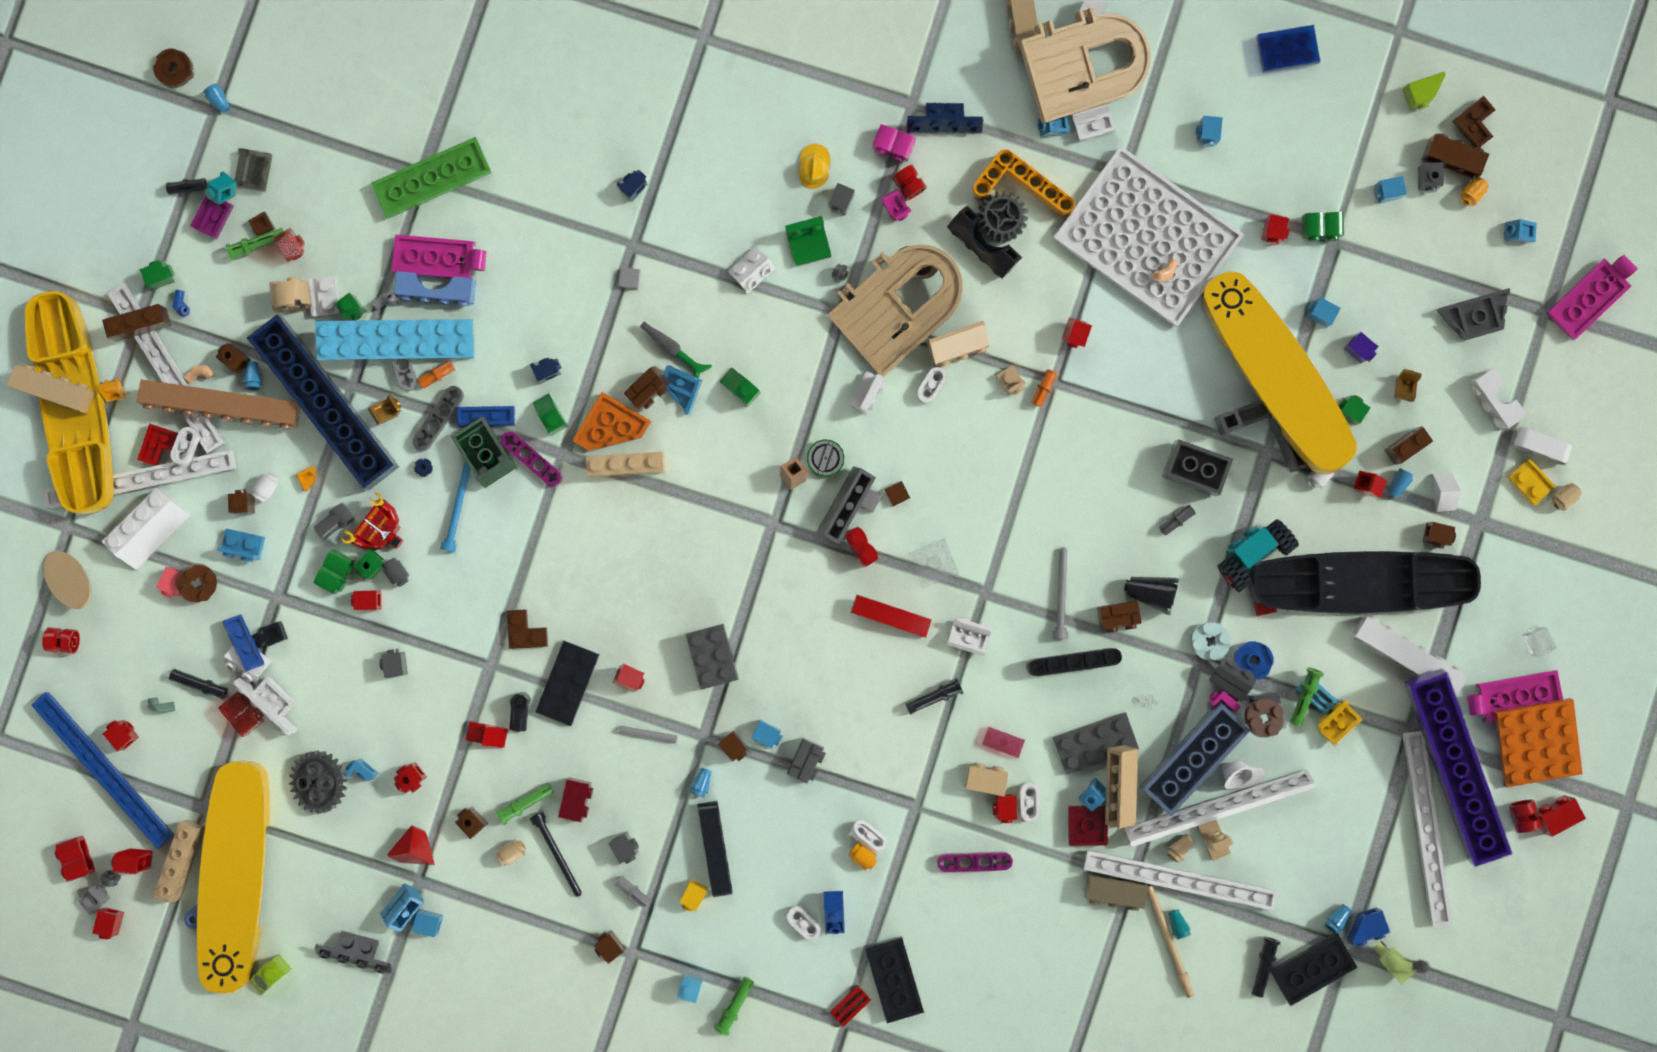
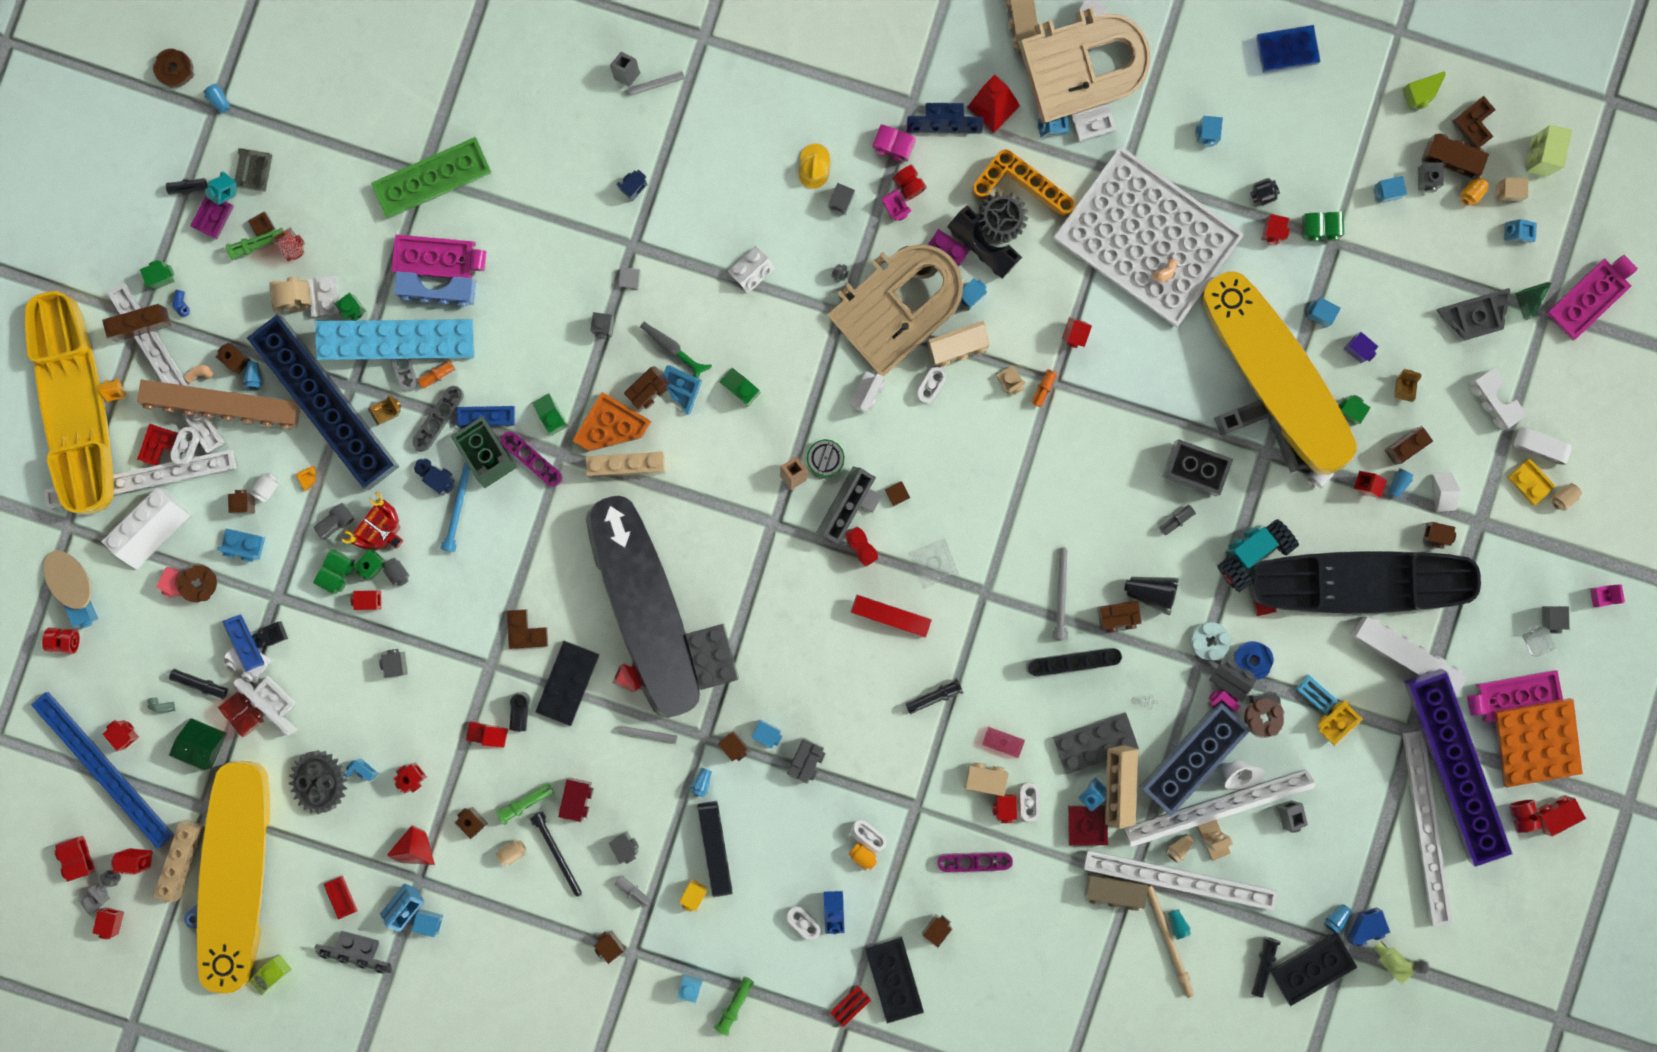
tan brick [7,364,95,414] -> none
light grey arm [372,292,398,310] -> none
dark blue brick [530,358,562,384] -> none
green bracket [785,216,832,266] -> none
white bracket [947,617,992,656] -> none
bright green pin [1290,667,1324,726] -> none
none -> dark azure brick [64,600,98,629]
none -> dark green slope [168,718,227,770]
none -> red tile [323,875,358,920]
none -> dark blue brick [421,465,455,495]
none -> black piece [586,495,700,718]
none -> dark grey brick [590,312,615,339]
none -> dark grey brick [610,52,640,87]
none -> light grey bar [629,71,685,95]
none -> reddish brown brick [922,914,952,948]
none -> magenta plate [928,229,970,267]
none -> dark azure brick [961,278,987,310]
none -> red slope [967,74,1020,133]
none -> black head [1250,178,1280,206]
none -> dark grey brick [1276,800,1308,833]
none -> tan brick [1496,178,1529,202]
none -> clear green slope [1515,282,1552,320]
none -> yellowish green brick [1526,125,1572,176]
none -> dark grey brick [1542,606,1570,633]
none -> dark pink bracket [1590,584,1625,607]

